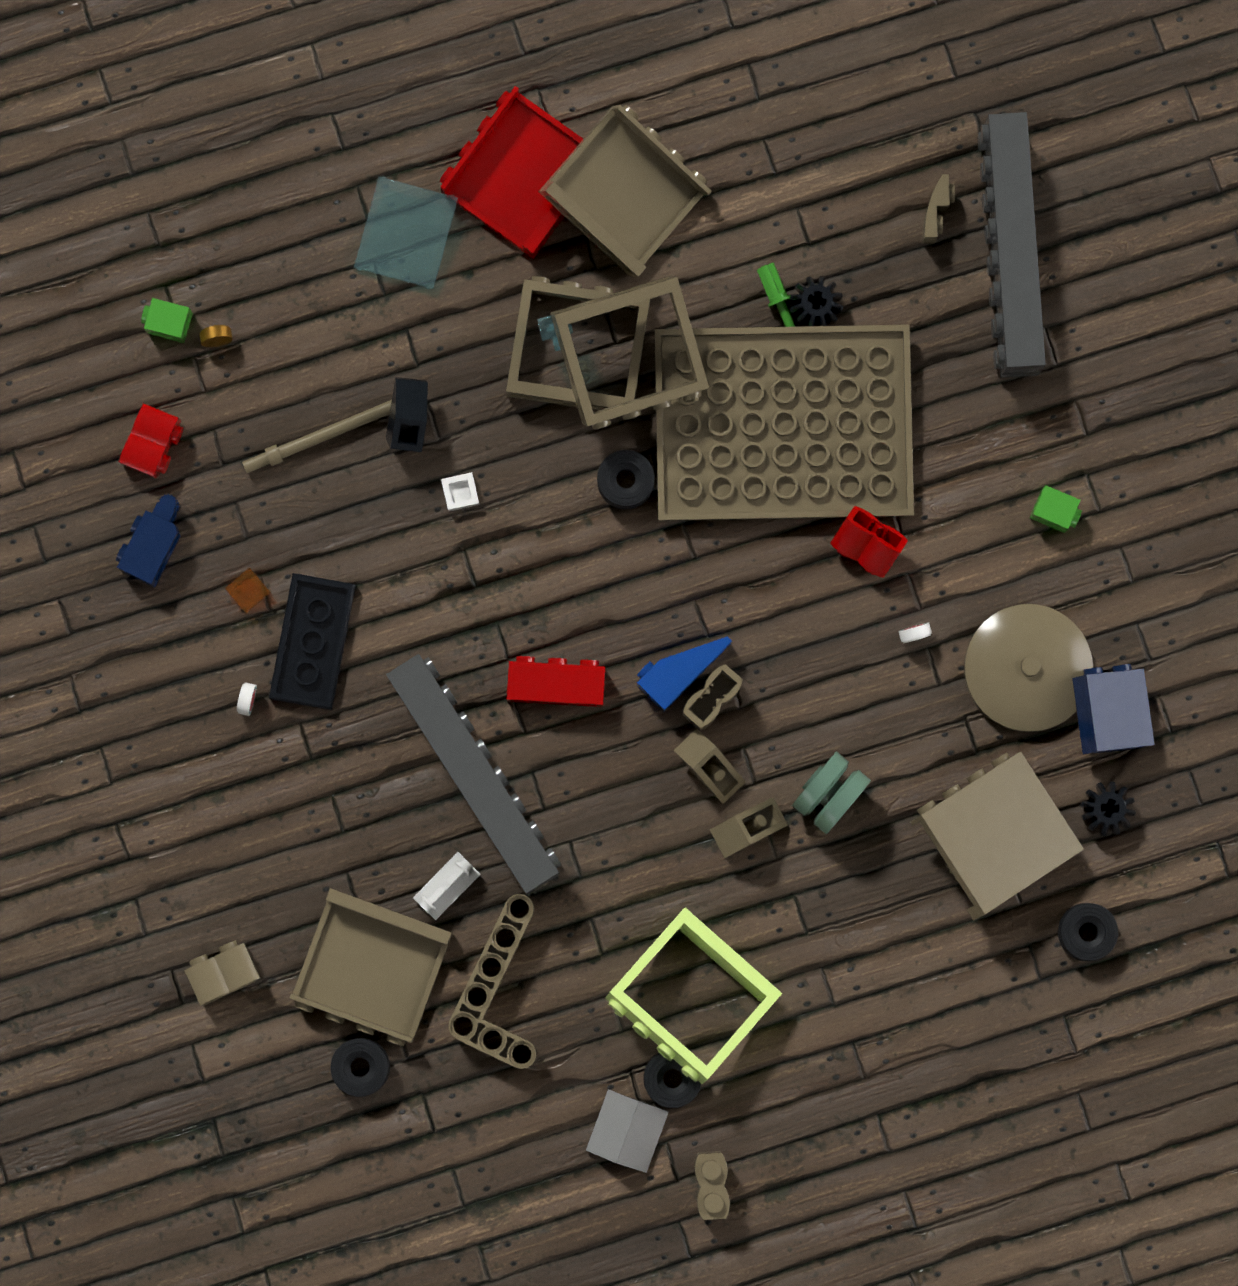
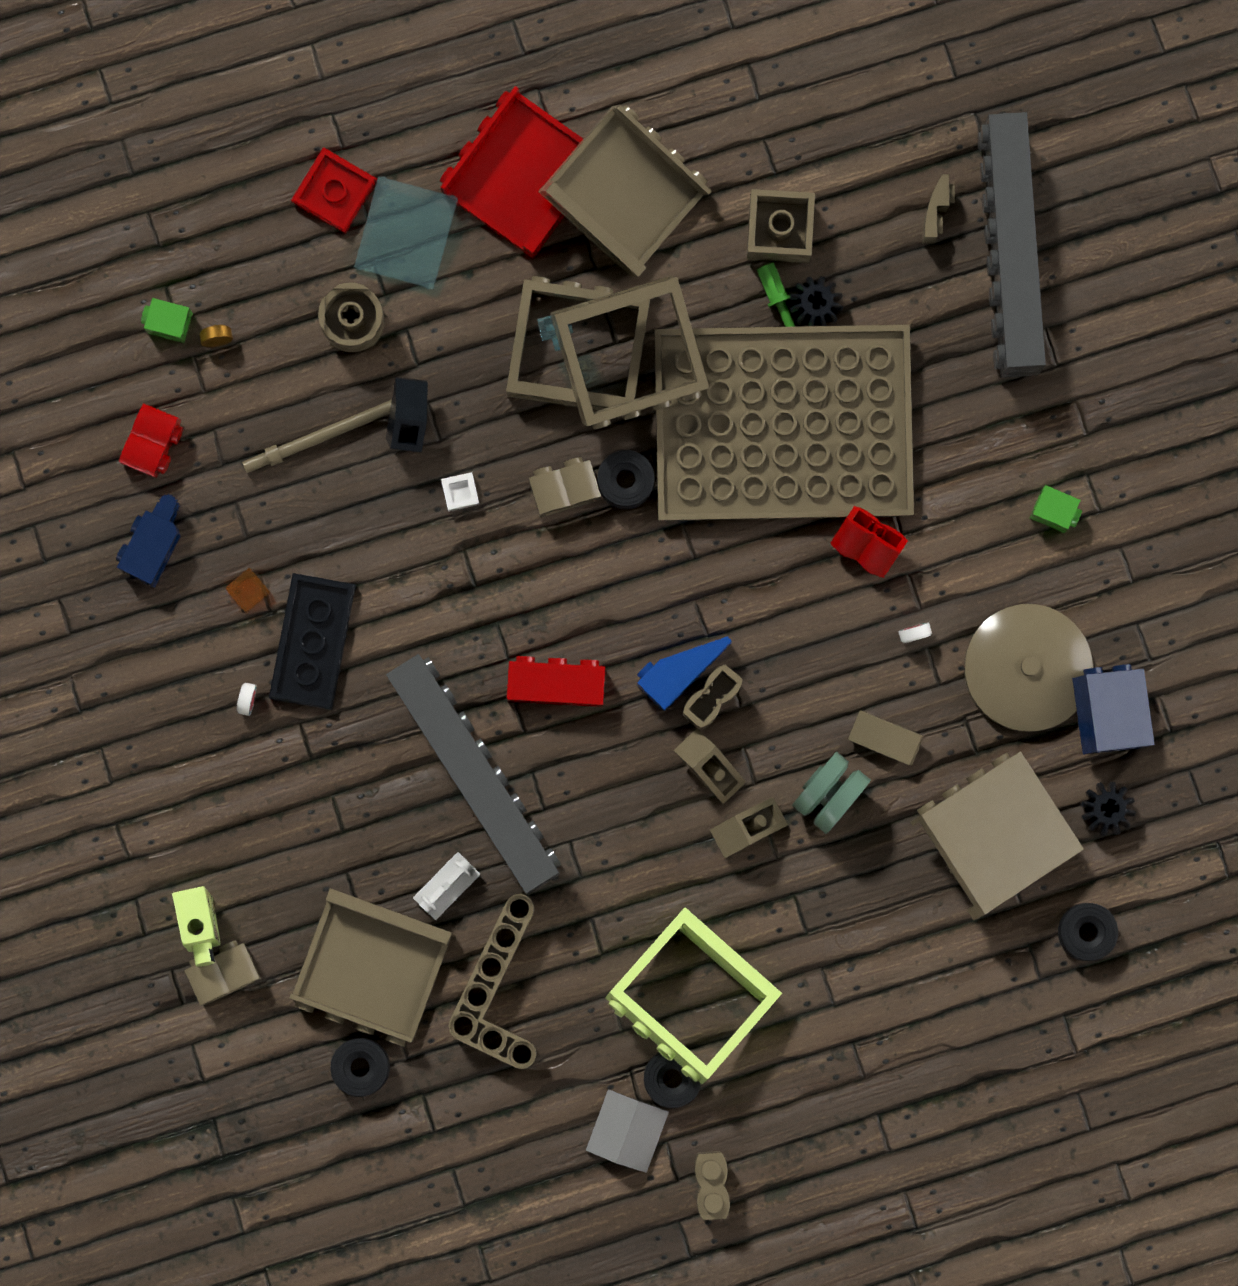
none -> yellowish green torso [172,886,220,967]
none -> red tile [291,147,378,234]
none -> dark tan brick [318,283,385,352]
none -> dark tan brick [529,457,601,518]
none -> dark tan brick [746,189,815,263]
none -> dark tan slope [848,710,924,766]

